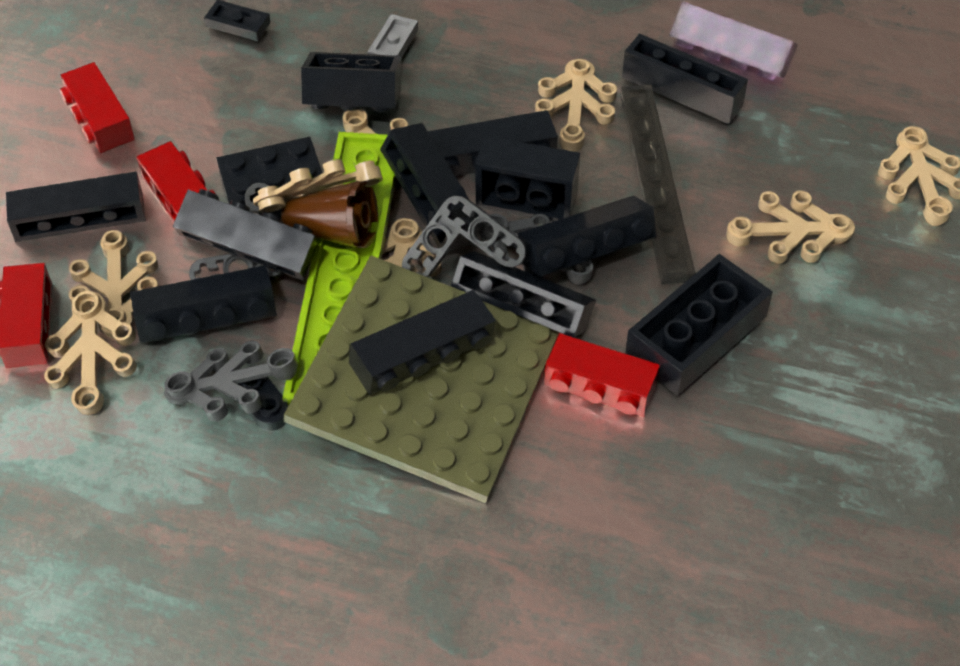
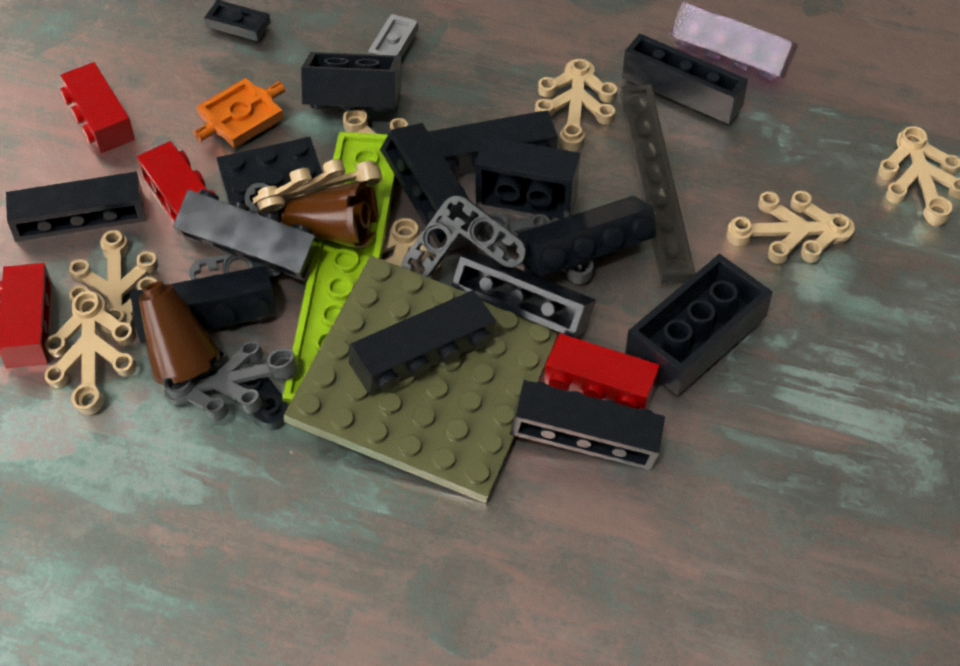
none -> reddish brown cone [139,281,220,385]
none -> orange plate [193,78,286,148]
none -> black brick [510,380,665,470]

